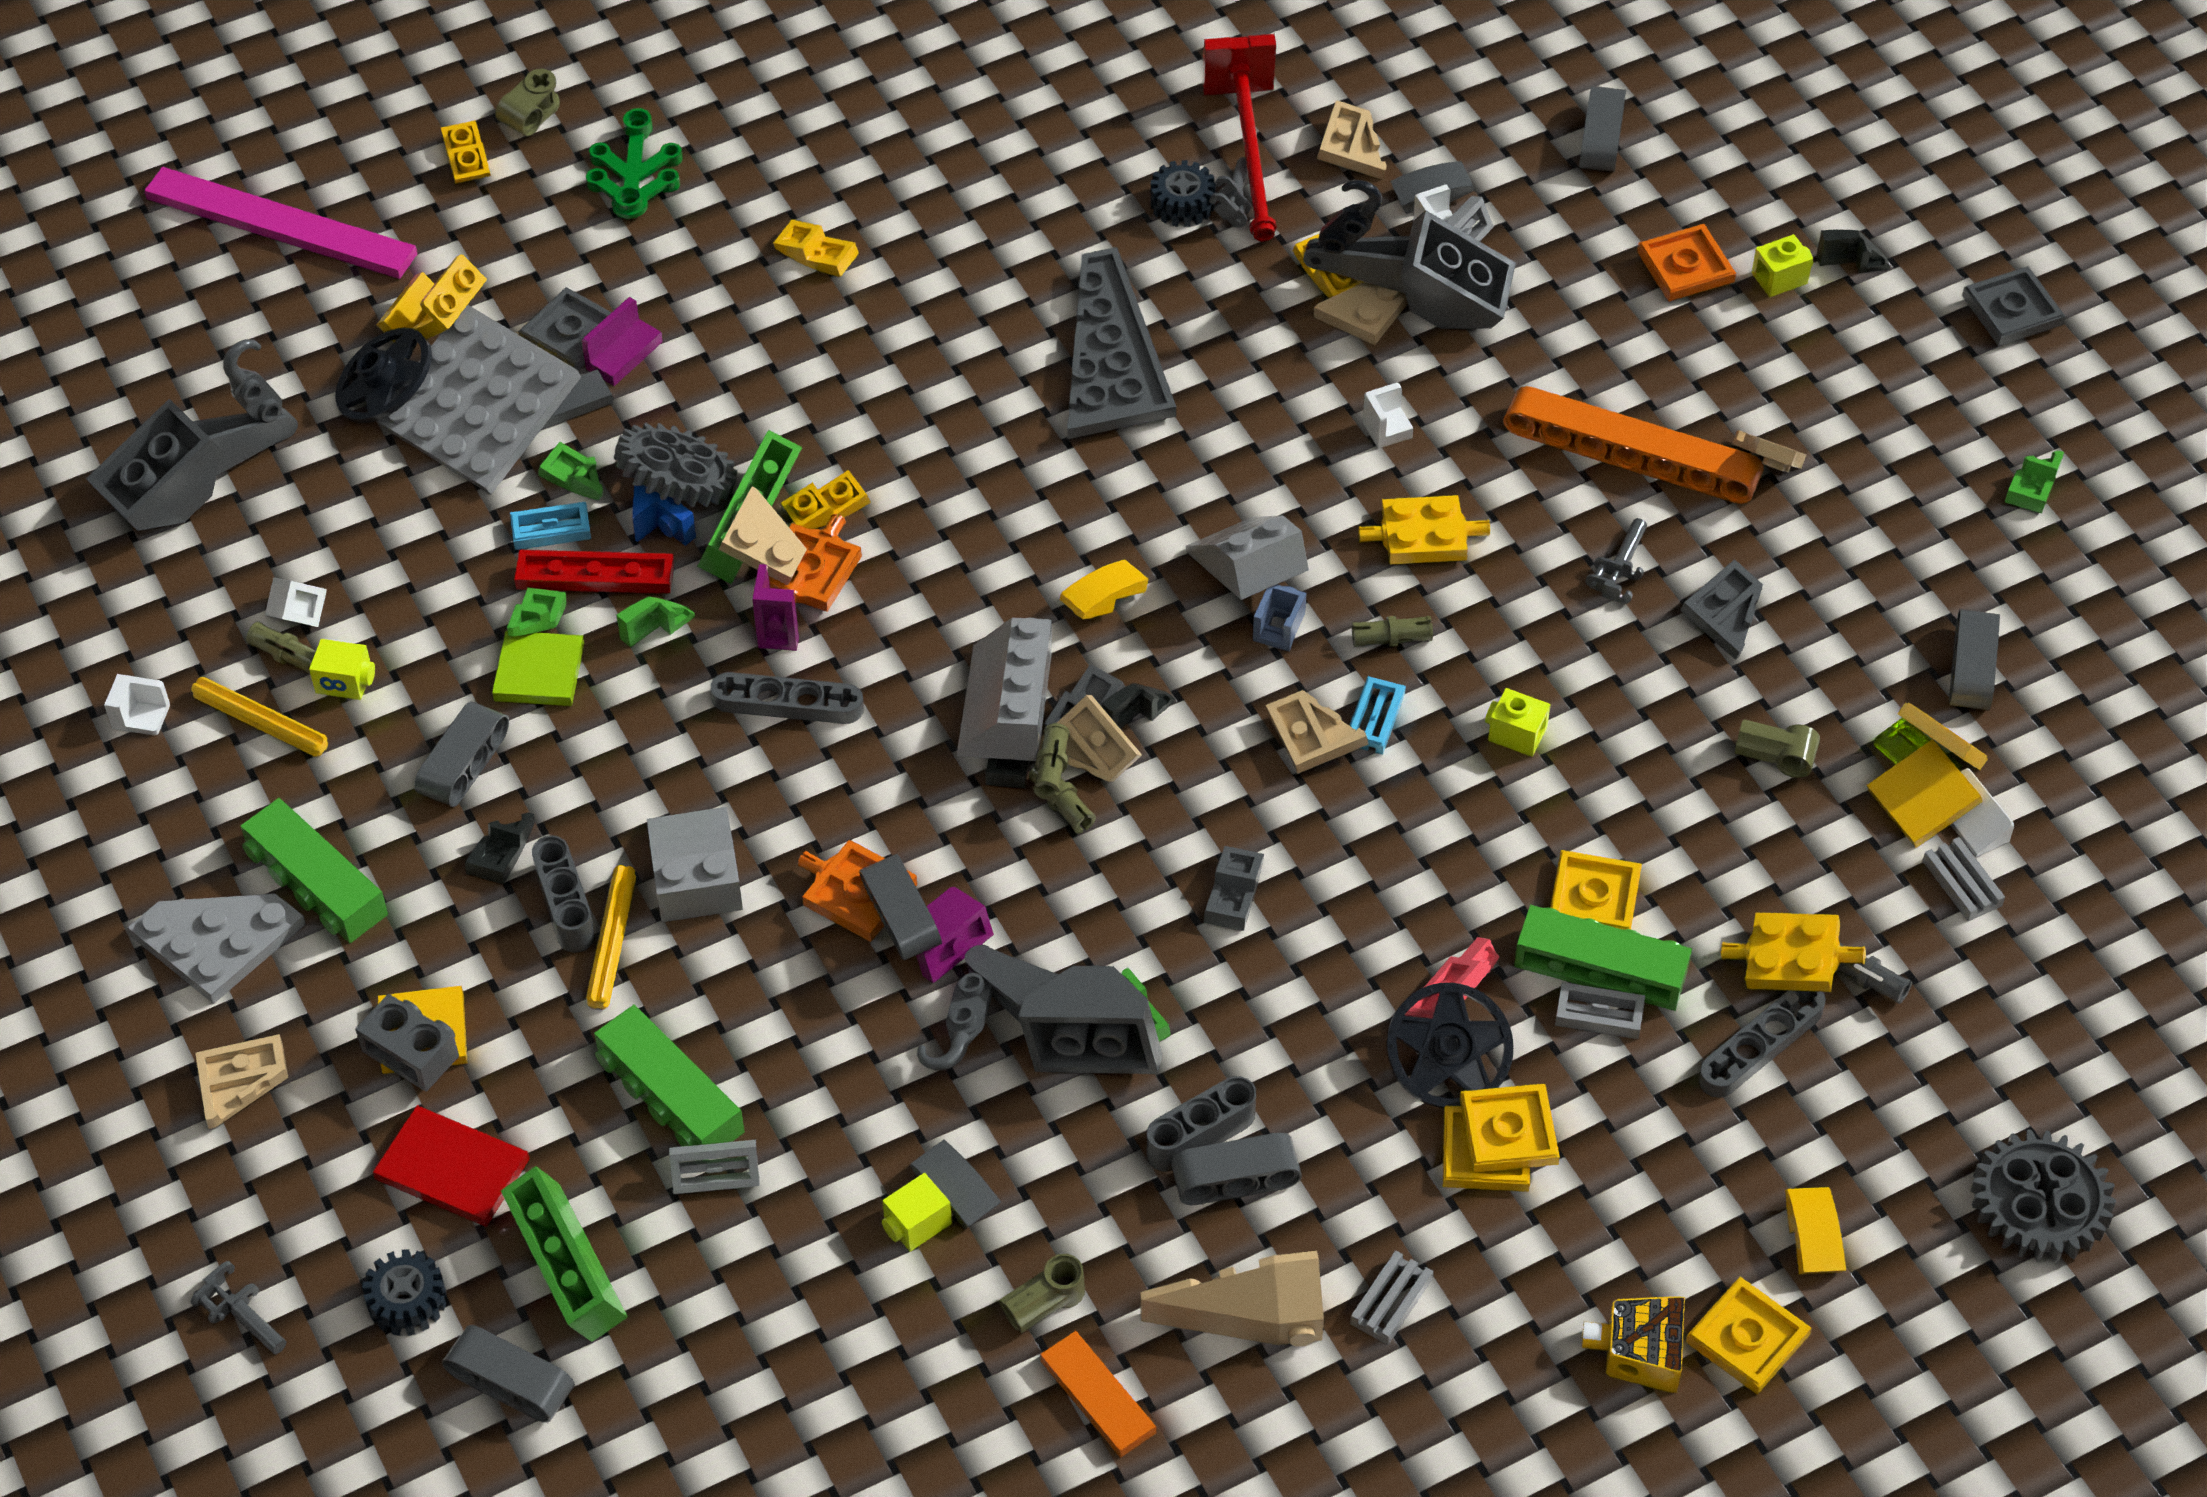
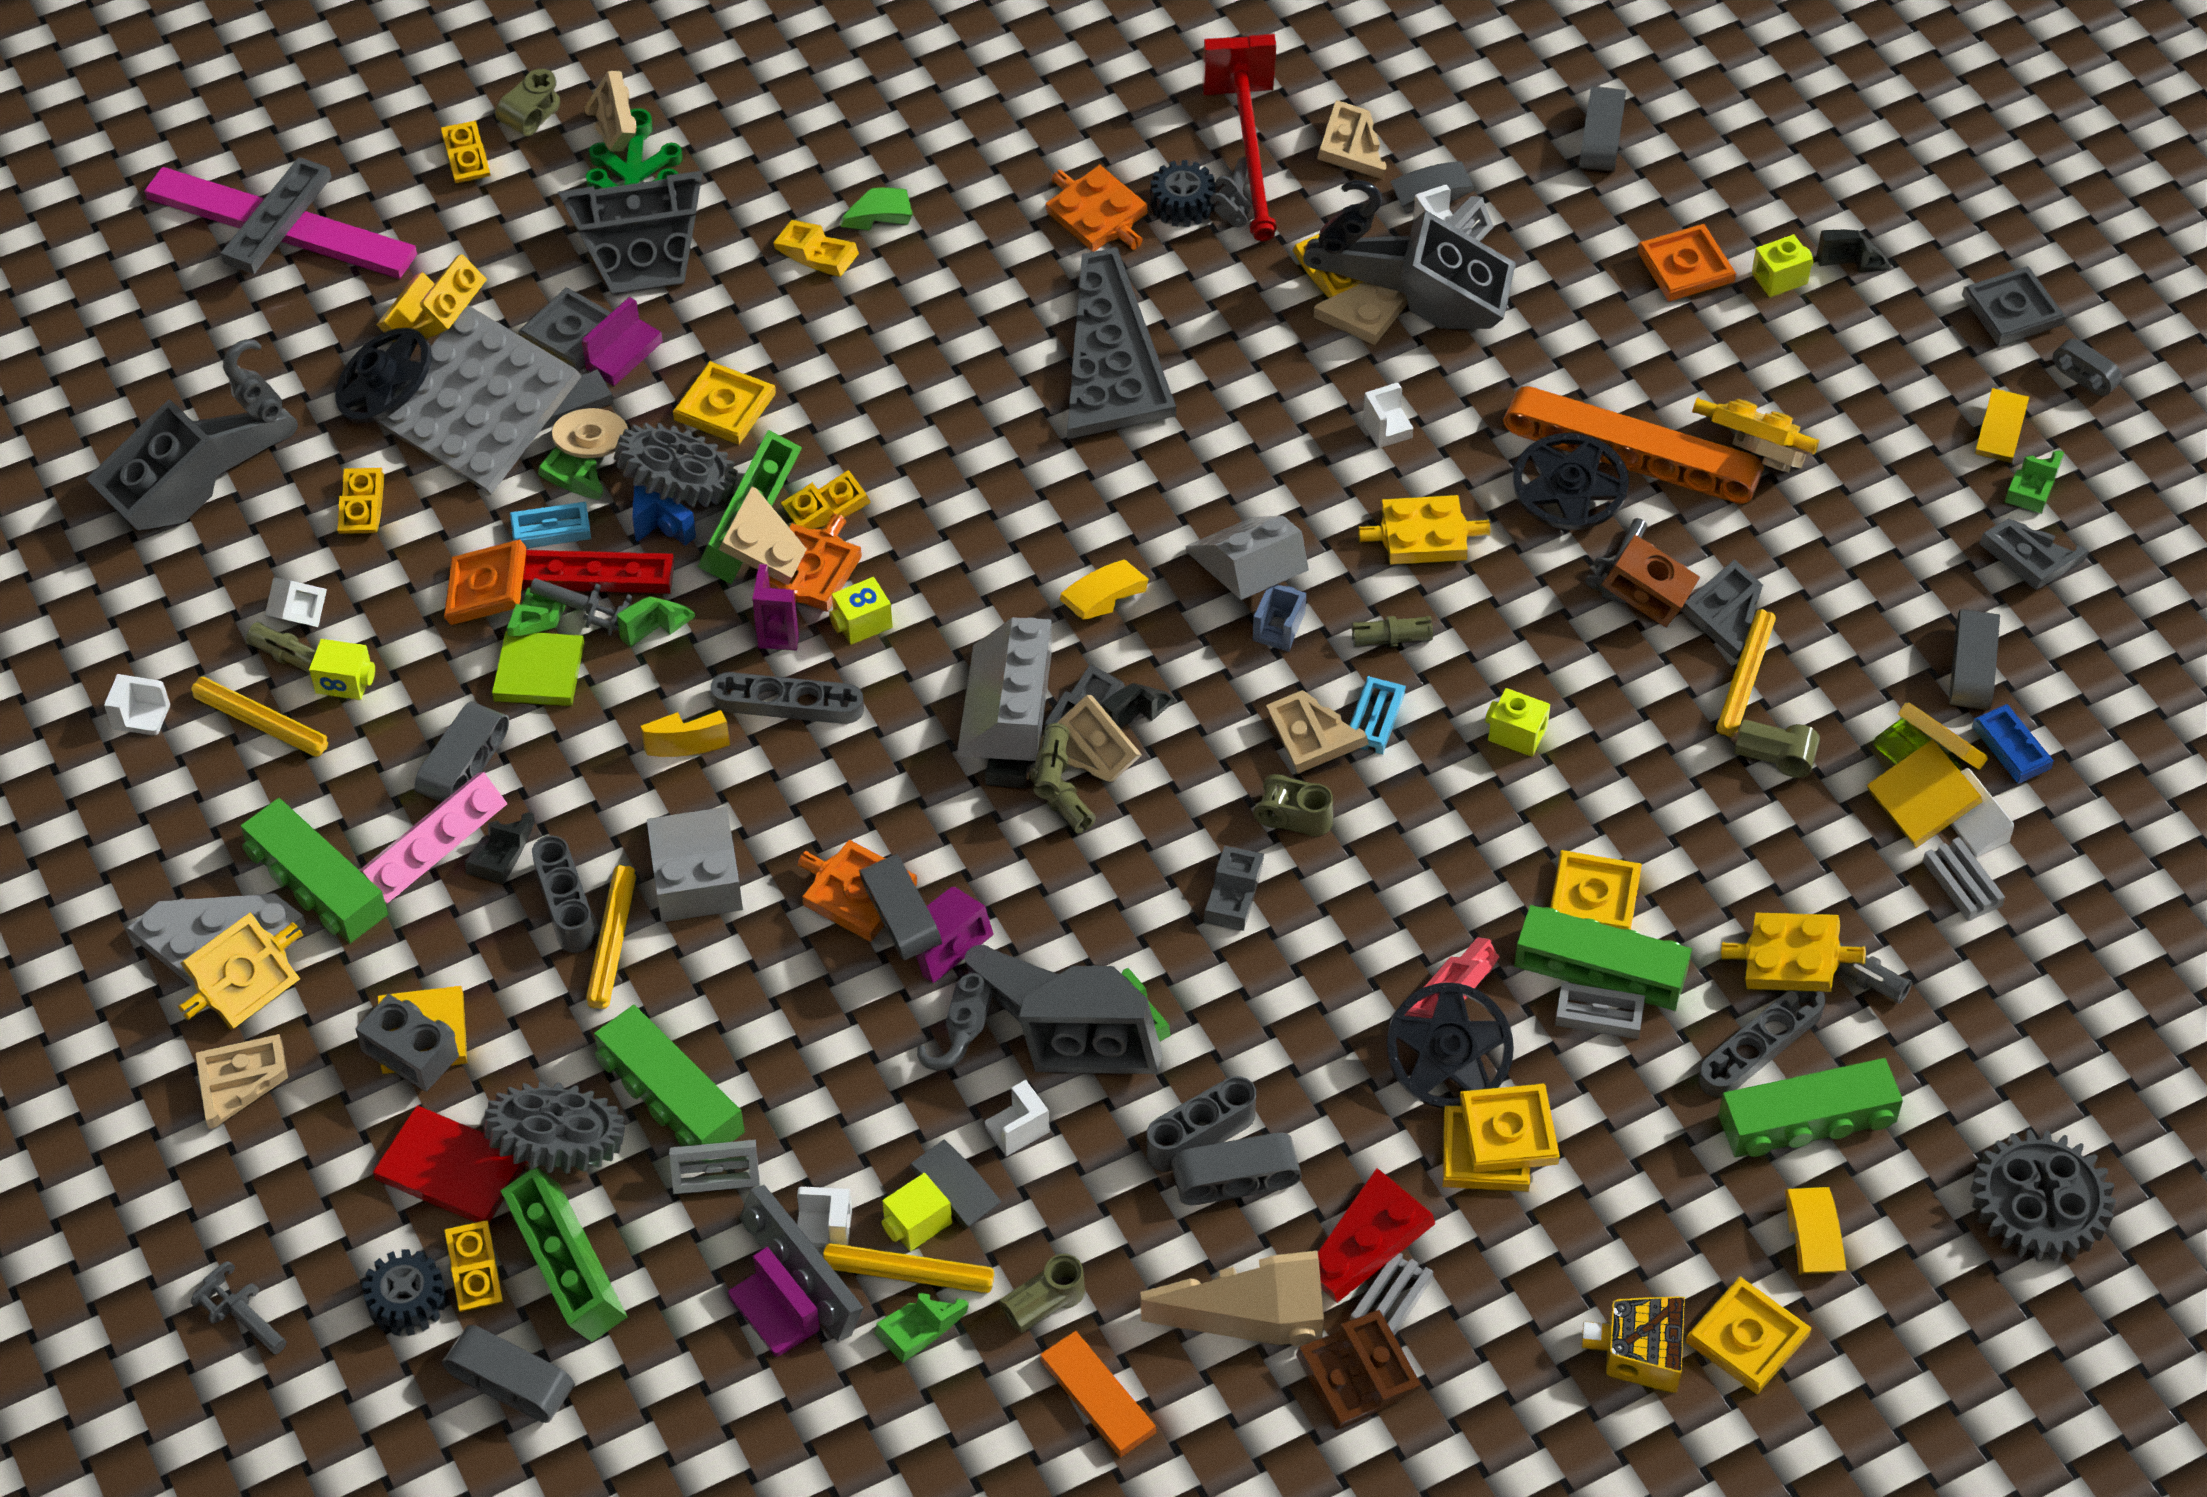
none -> yellow plate [178,912,303,1030]
none -> dark grey plate [221,157,332,274]
none -> yellow slope [338,468,384,534]
none -> bright pink plate [359,772,507,904]
none -> orange plate [444,539,527,625]
none -> yellow slope [444,1220,503,1312]
none -> dark grey gear [483,1082,625,1173]
none -> dark grey piece [530,578,632,636]
none -> tan dish [552,408,628,458]
none -> dark grey wedge [558,170,703,295]
none -> tan wing [584,71,636,152]
none -> yellow slope [641,710,730,757]
none -> yellow tile [673,361,776,445]
none -> magenta panel [728,1247,820,1357]
none -> dark grey plate [739,1185,864,1342]
none -> white panel [797,1187,852,1247]
none -> yellow axle [823,1243,994,1293]
none -> neon yellow brick [829,577,893,645]
none -> bright green slope [840,188,913,231]
none -> bright green slope [874,1293,969,1363]
none -> white panel [985,1080,1050,1157]
none -> orange plate [1045,165,1148,252]
none -> olive piece [1253,774,1333,836]
none -> reddish brown slope [1295,1309,1421,1430]
none -> red wing [1318,1168,1436,1303]
none -> black wheel [1513,433,1629,530]
none -> dark orange brick [1601,535,1700,628]
none -> yellow plate [1692,397,1820,455]
none -> yellow axle [1716,609,1776,738]
none -> bright green brick [1718,1058,1903,1158]
none -> blue plate [1972,704,2054,784]
none -> yellow slope [1975,388,2029,463]
none -> dark grey wing [1979,518,2089,590]
none -> dark grey beam [2053,338,2122,396]

